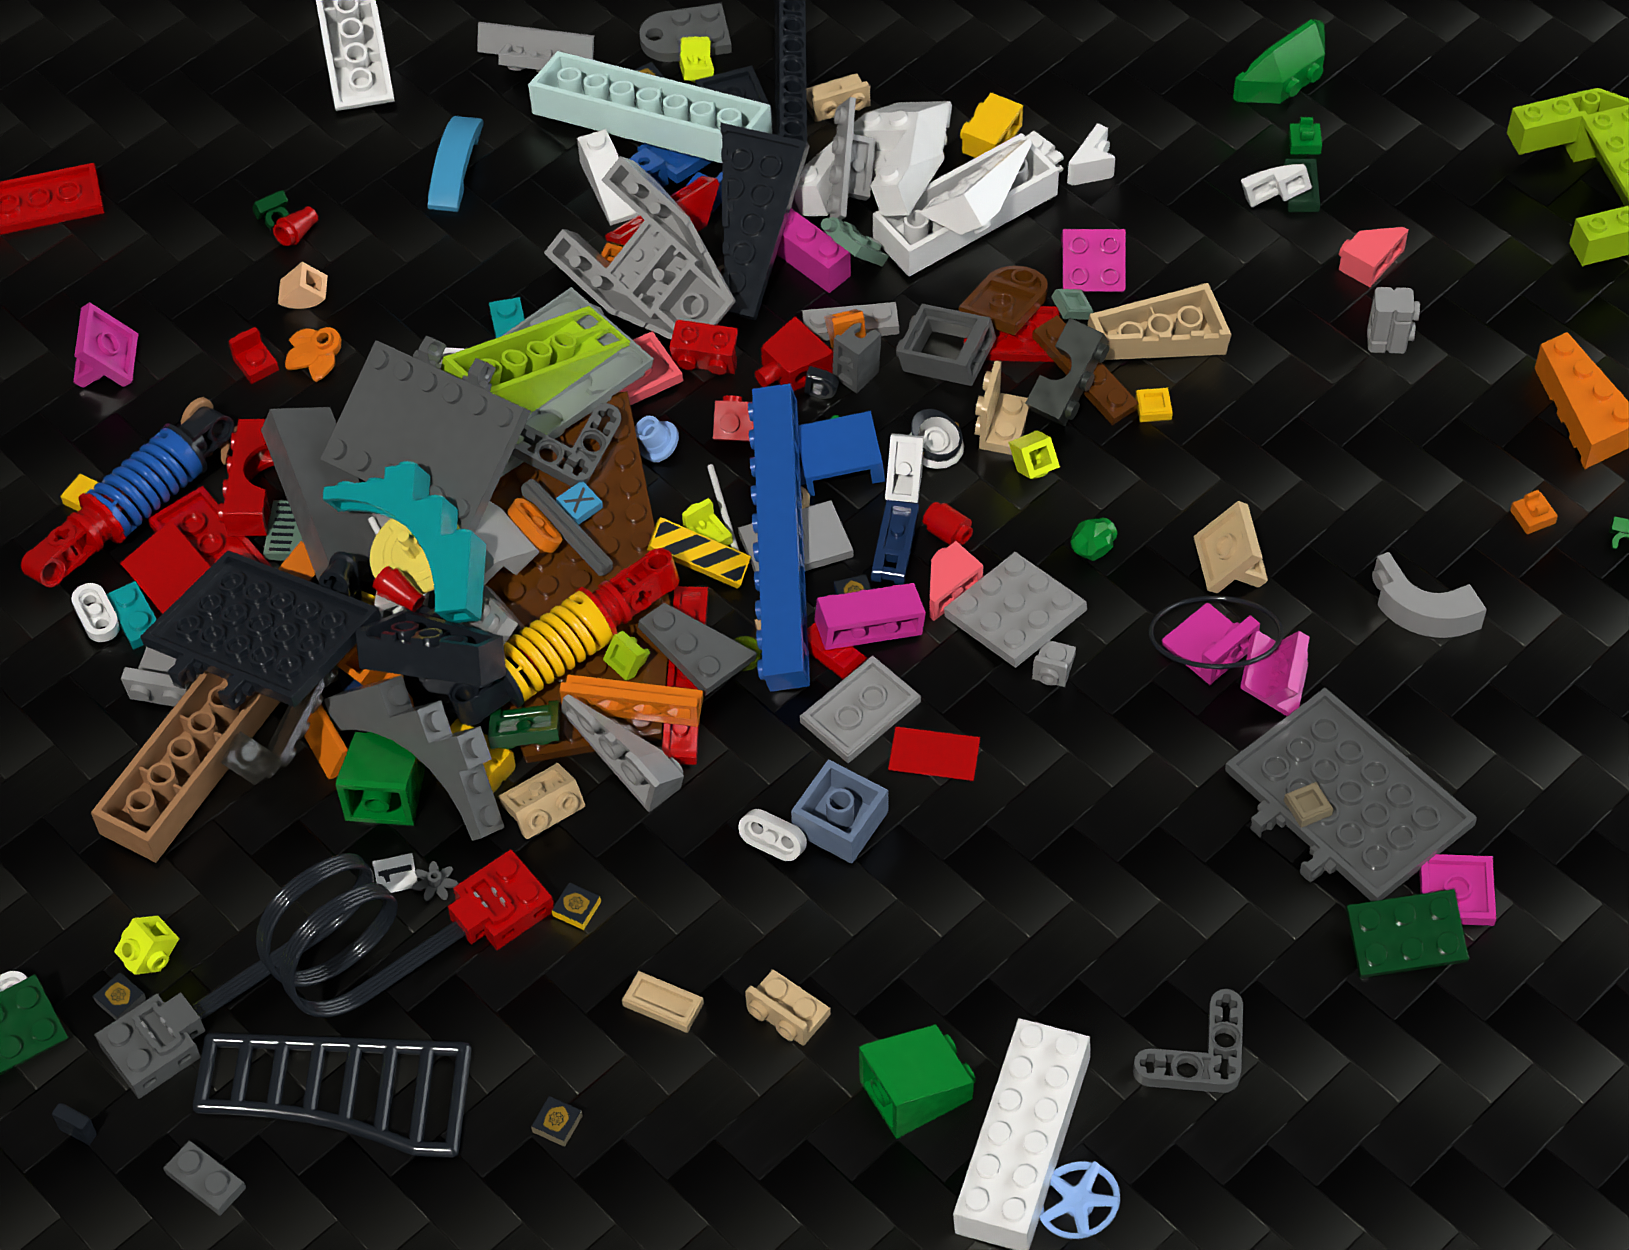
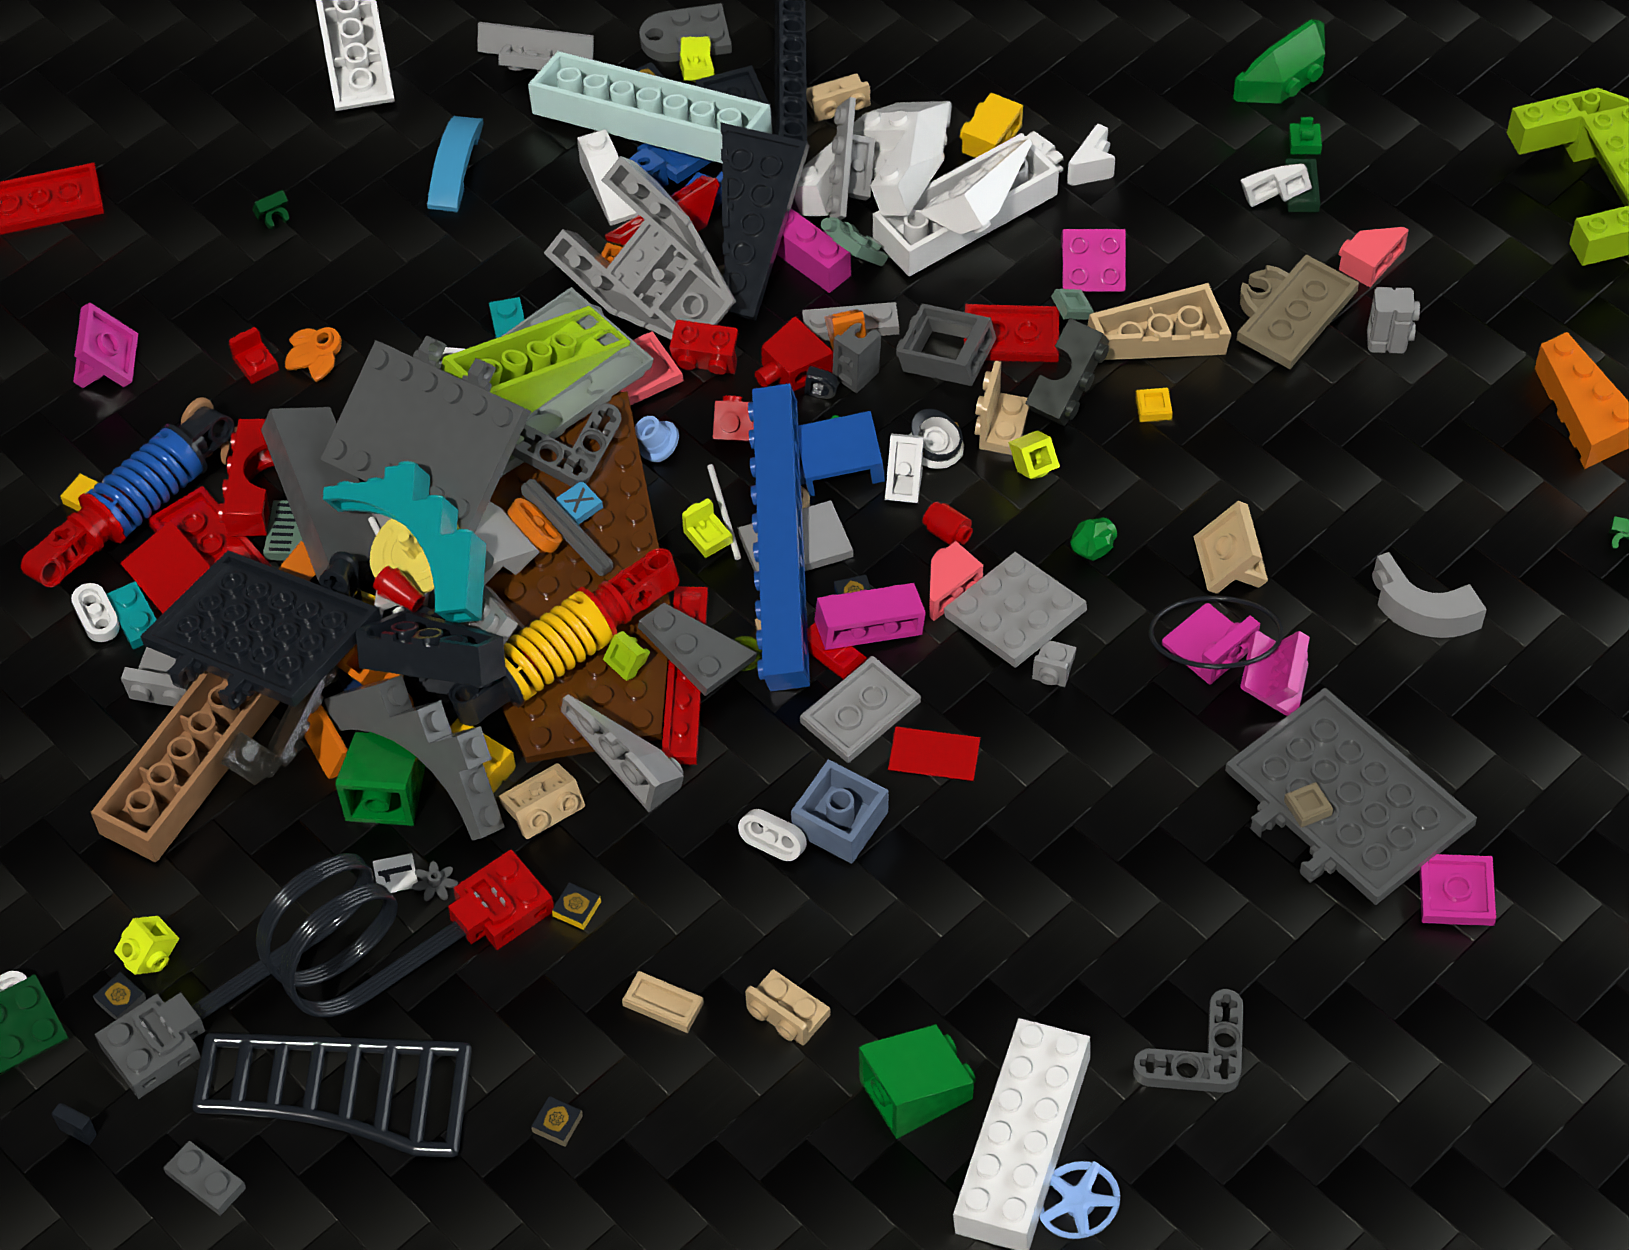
red cone [273,206,318,246] -> none
light nougat brick [278,262,328,309] -> none
dark green plate [488,700,562,749] -> none
orange fence [559,675,703,727] -> none
yellow tile [647,517,751,589] -> none
dark blue plate [871,500,919,585] -> none
reddish brown tile [959,266,1048,335] -> none
reddish brown plate [1032,315,1139,425] -> none
dark green plate [1346,889,1469,978] -> none
orange tile [1510,490,1558,534] -> none
none -> dark tan plate [1237,255,1359,369]

